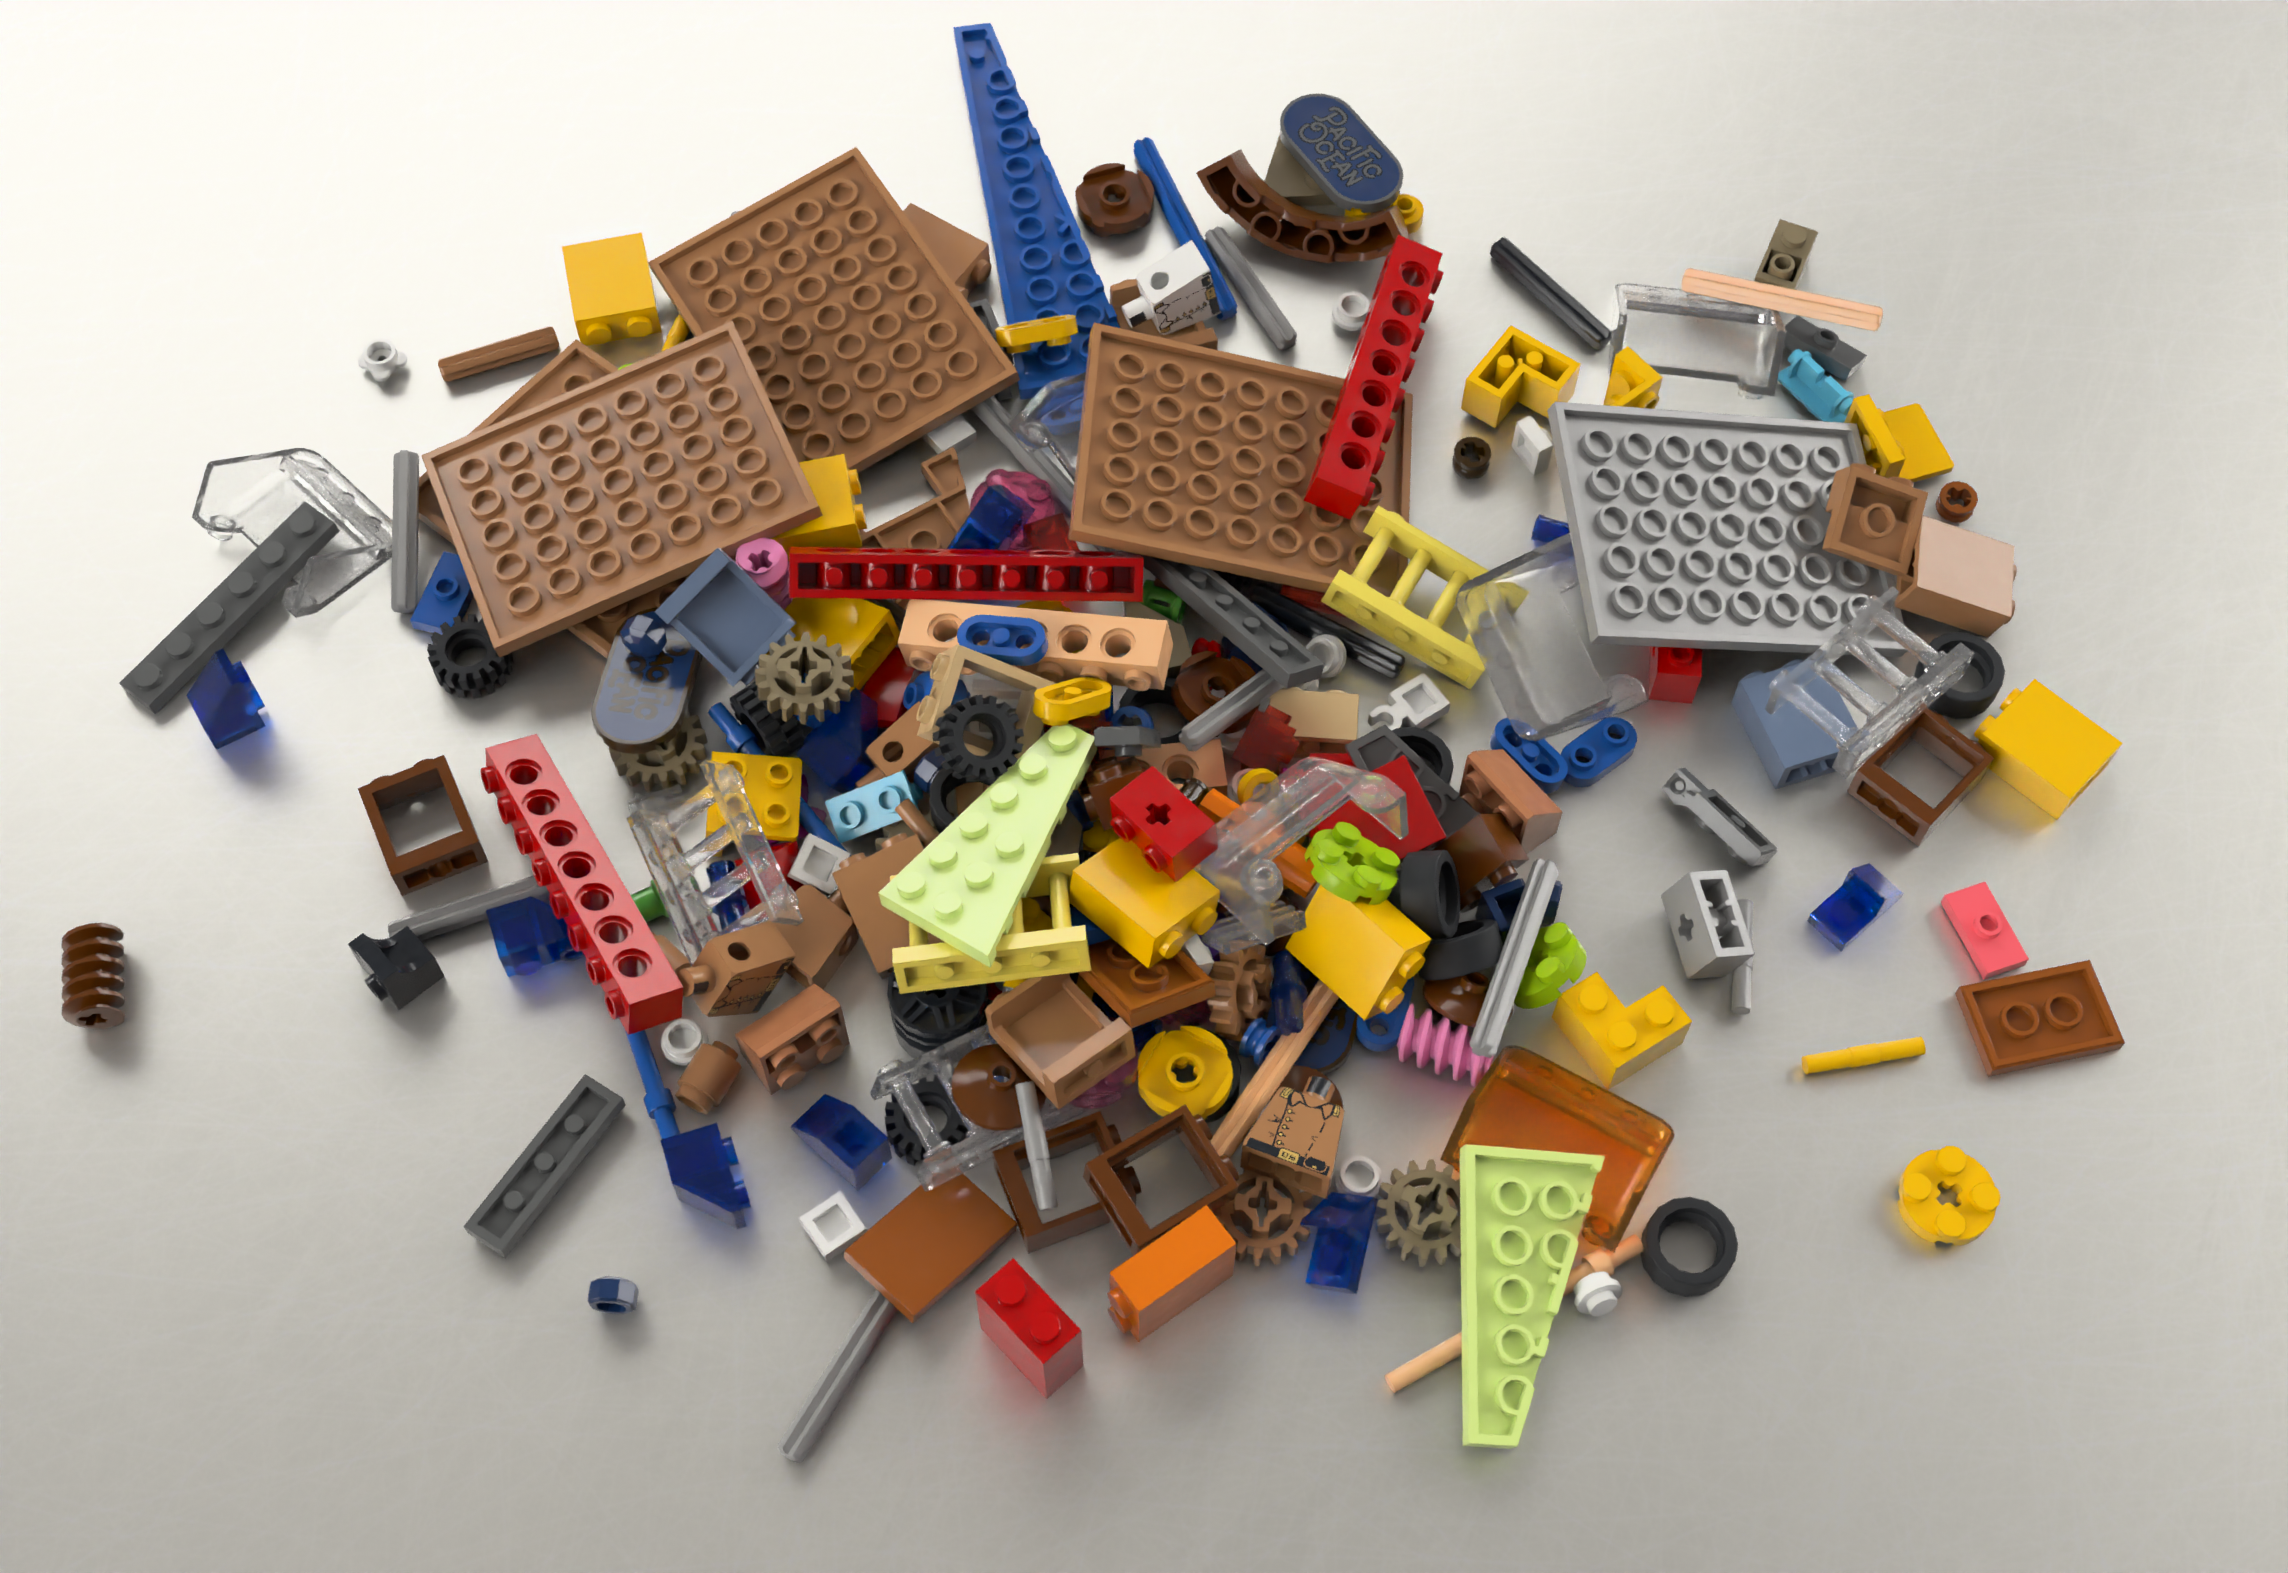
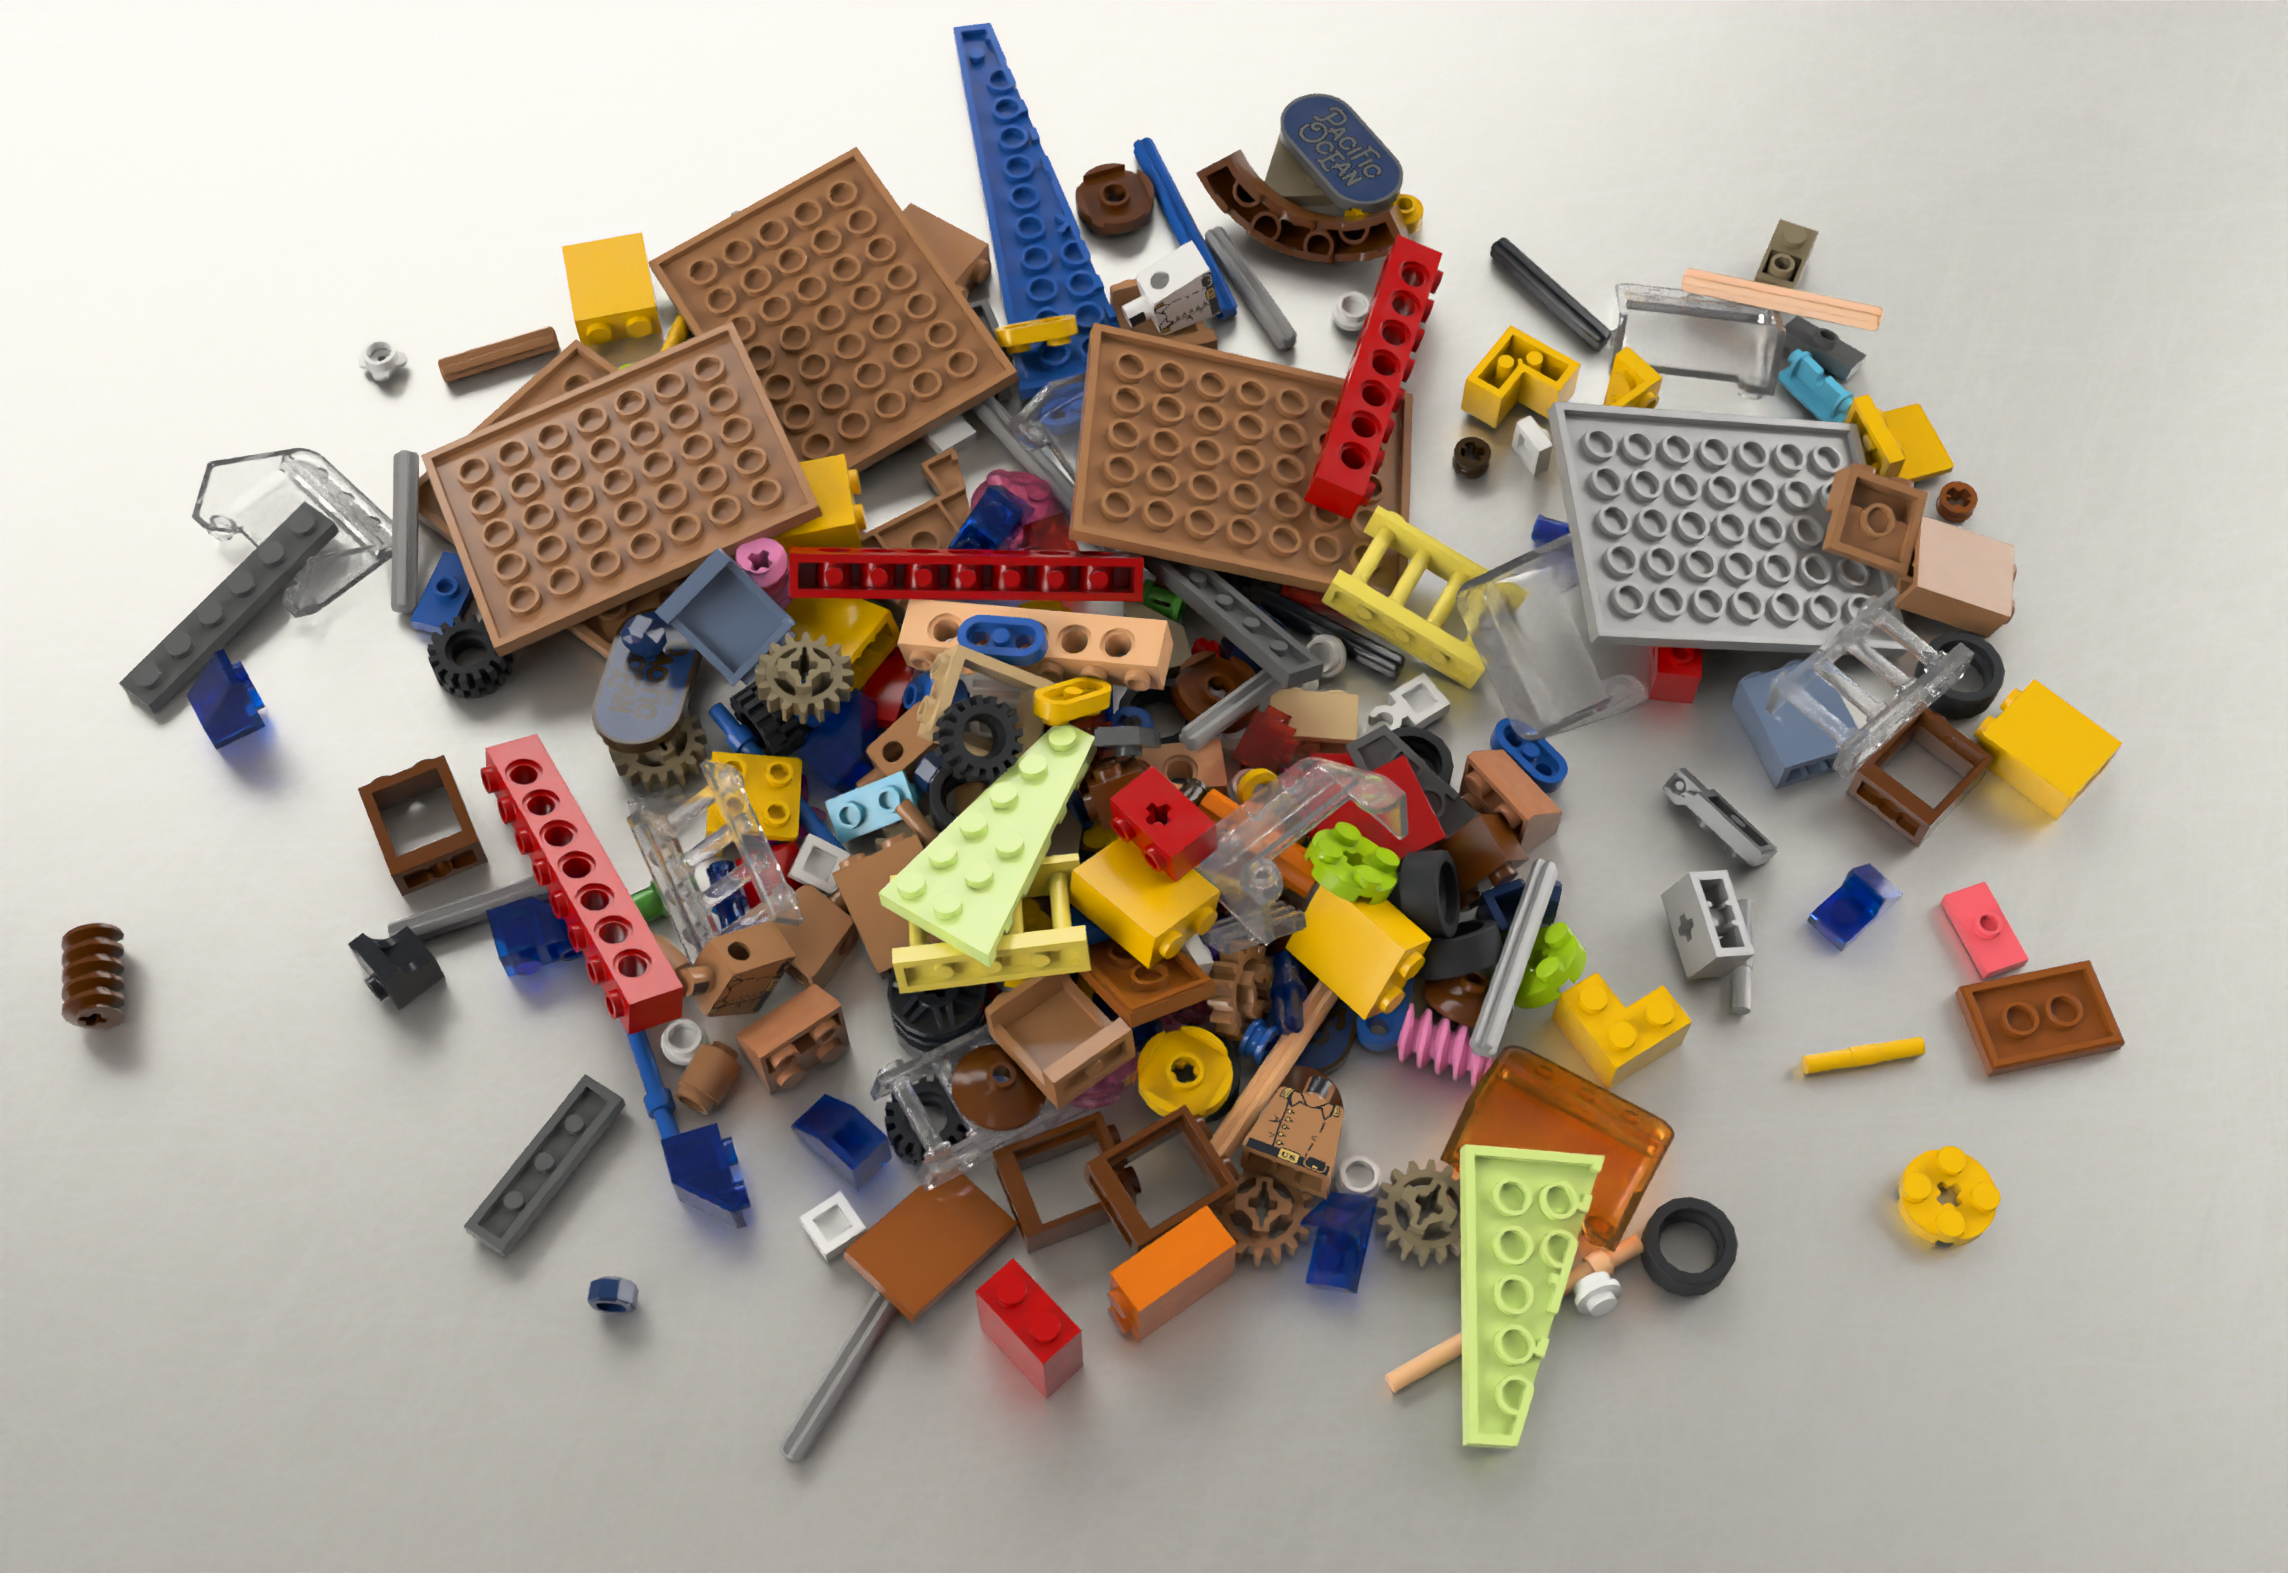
light grey piece [1015,1081,1058,1211] -> none
blue plate [1561,717,1637,788] -> none

